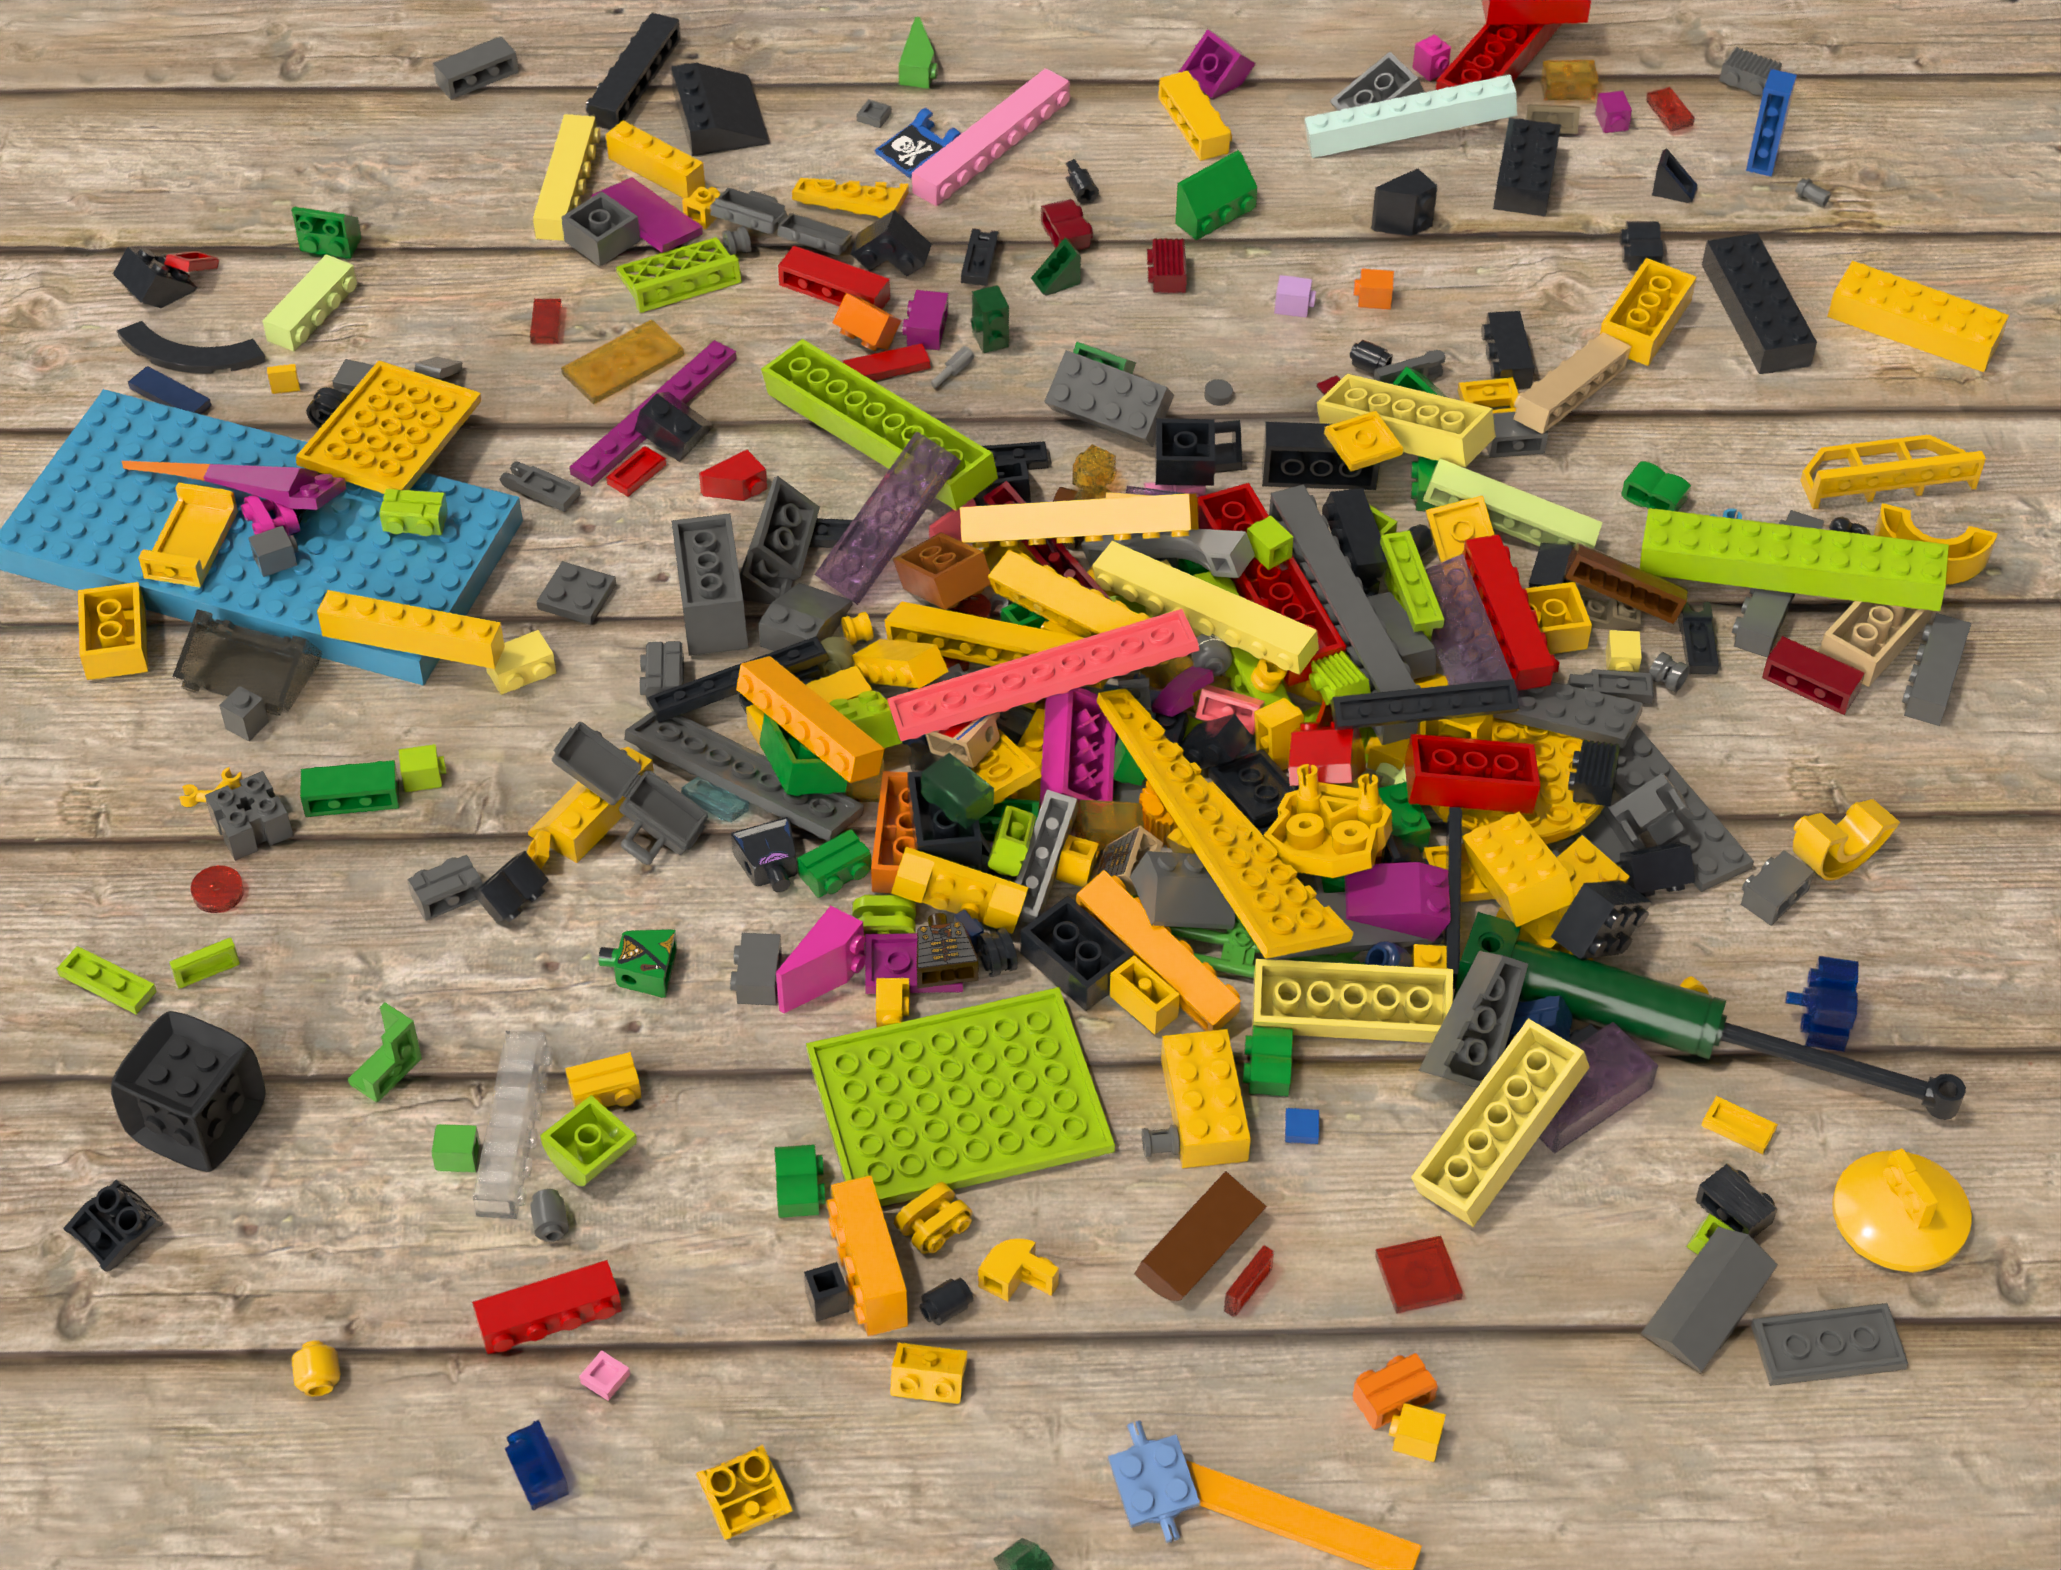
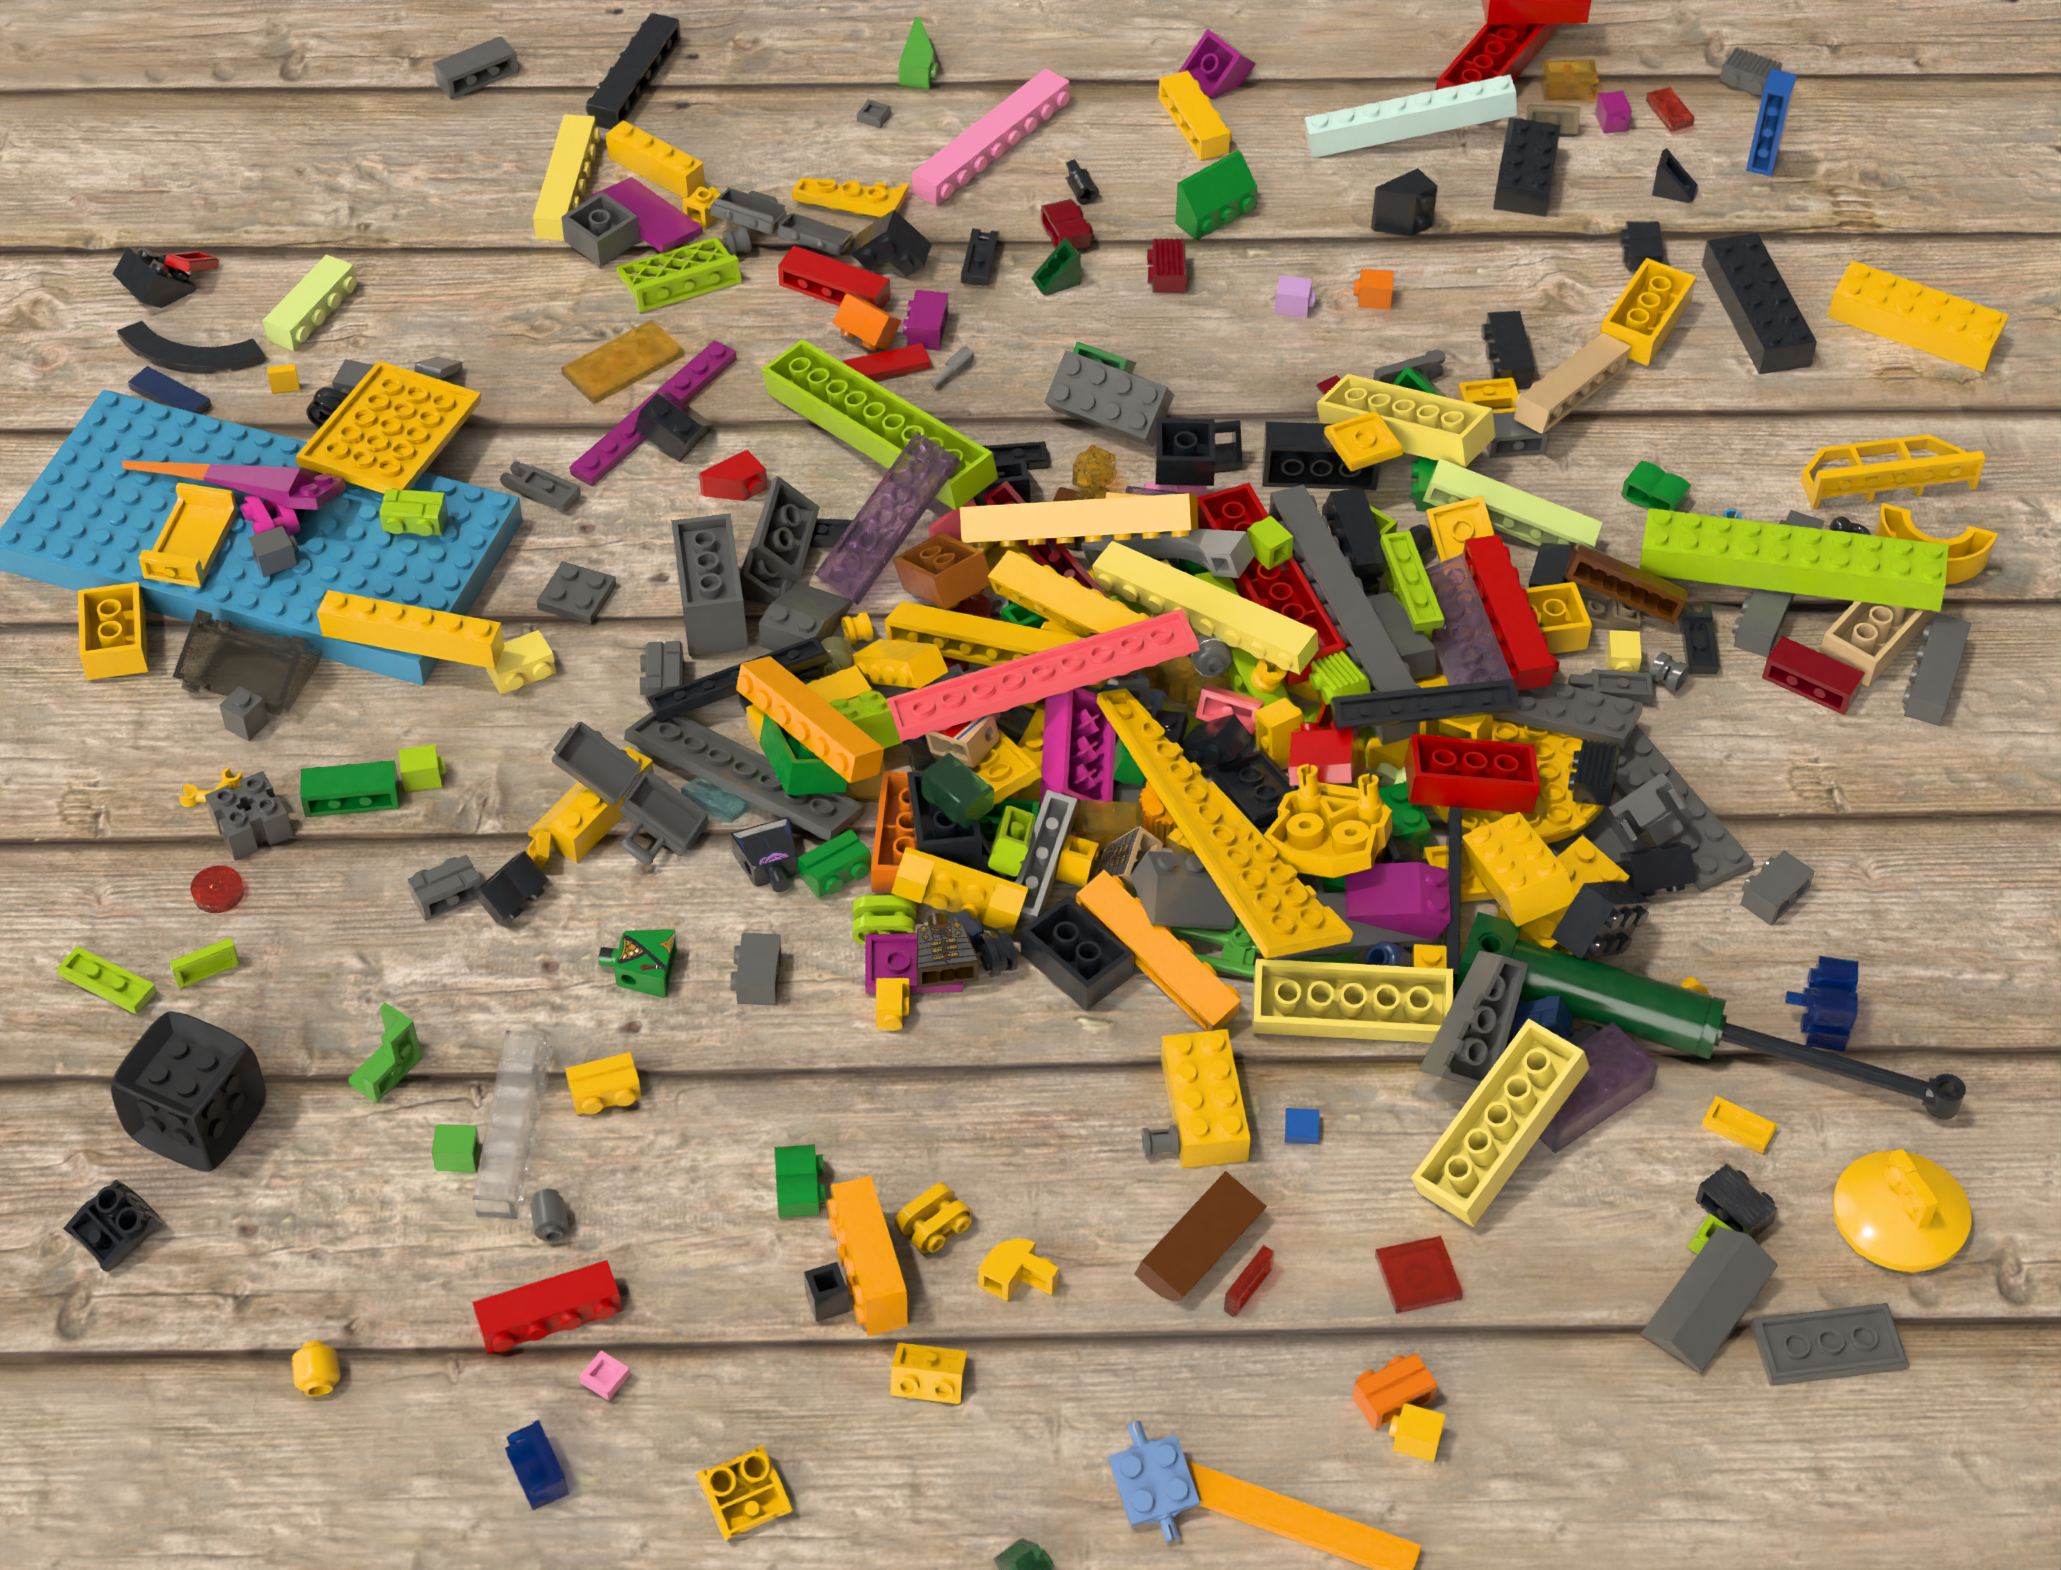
green slope [292,206,362,259] -> none
clear red tile [530,299,562,344] -> none
lime brick [540,1095,637,1186] -> none
red tile [606,446,666,497] -> none
black slope [671,62,769,156] -> none
dark pink slope [776,905,866,1014] -> none
lime plate [806,987,1115,1206] -> none
flag [875,108,961,179] -> none
black brick [919,1277,973,1325] -> none
dark green brick [970,285,1009,354] -> none
yellow brick [1110,956,1180,1035] -> none
magenta slope [1151,666,1214,717] -> none
dark grey tile [1204,379,1233,406] -> none
green brick [1243,1025,1293,1097] -> none
dark grey slope [1330,52,1425,110] -> none
black brick [1349,340,1393,374] -> none
dark pink brick [1412,34,1451,81] -> none
yellow brick [1793,799,1900,881] -> none
dark grey pin [1795,178,1831,207] -> none

